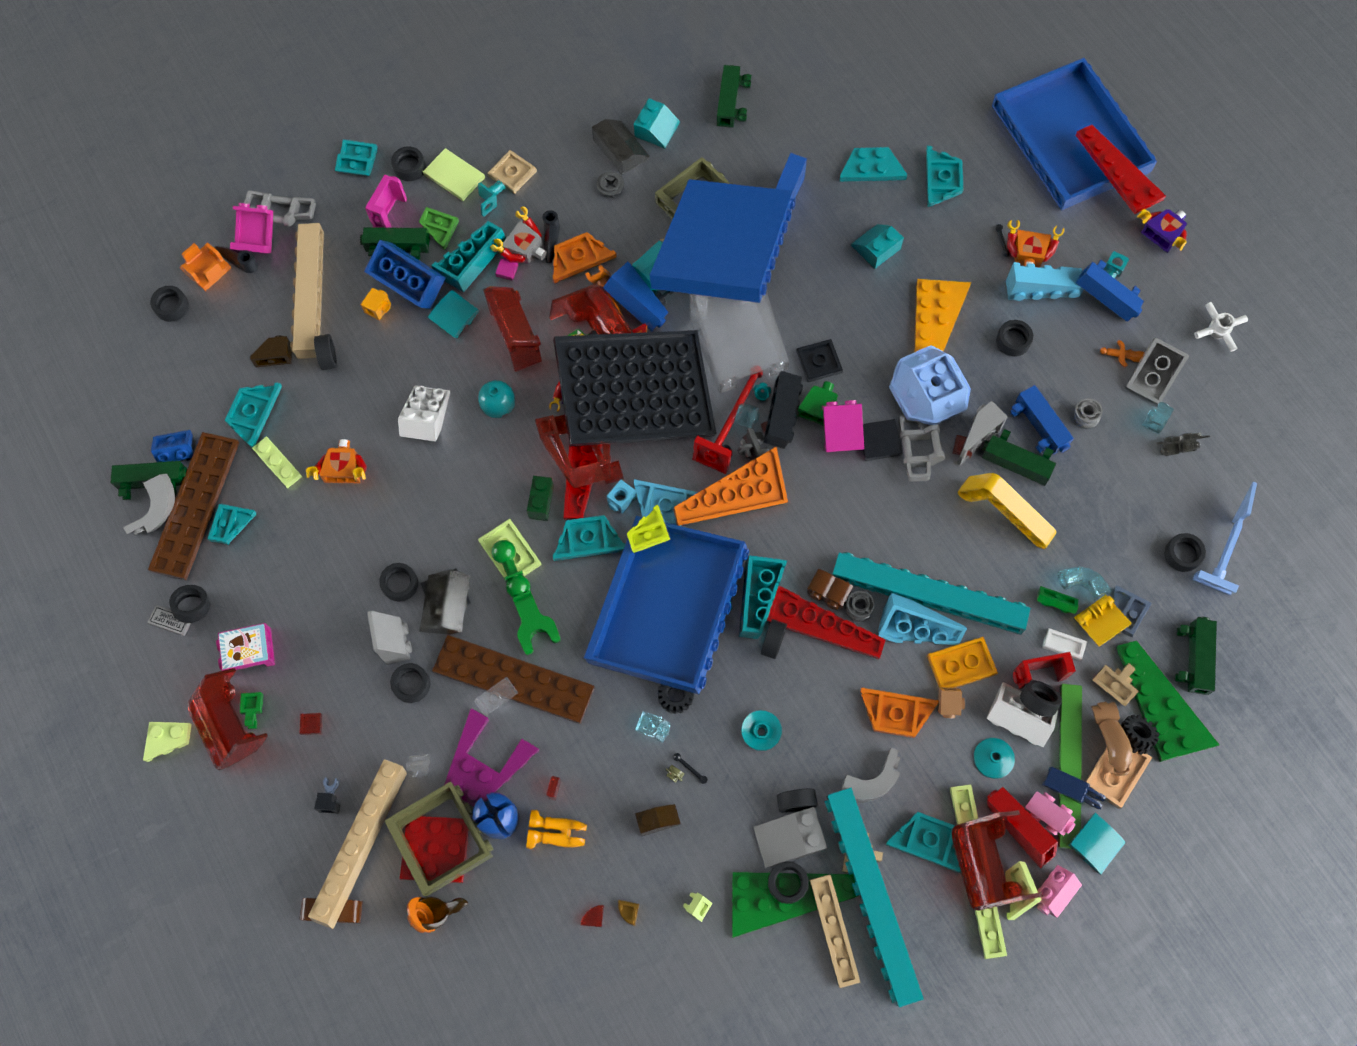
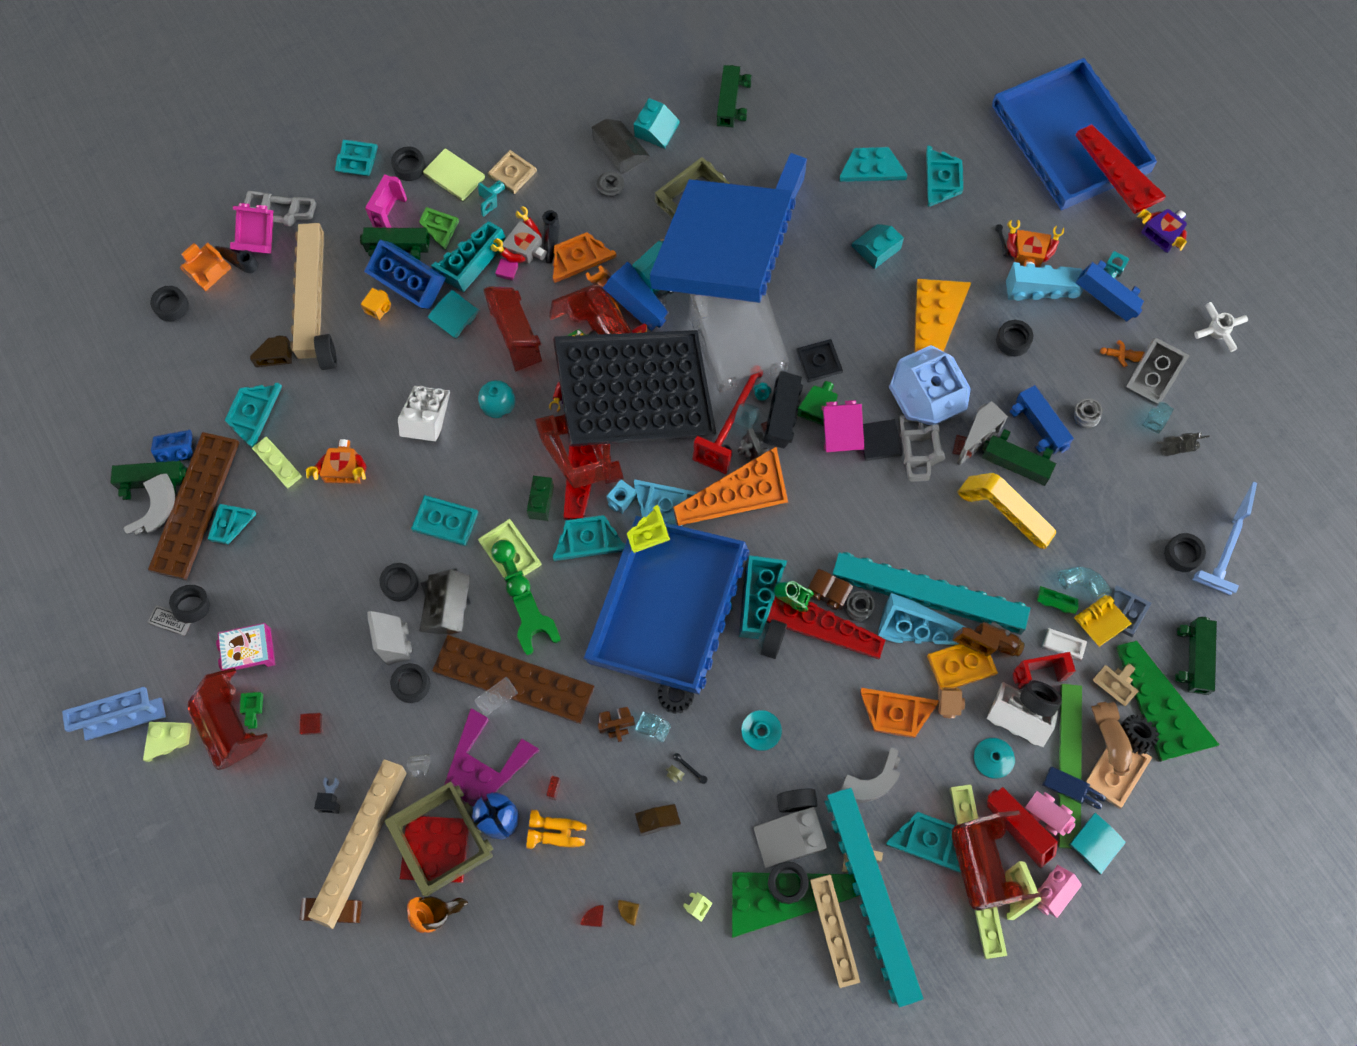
none -> medium blue fence [62,687,166,741]
none -> teal tile [411,495,479,547]
none -> reddish brown hips [598,707,635,742]
none -> green piece [774,581,814,612]
none -> reddish brown plate [953,622,1025,657]

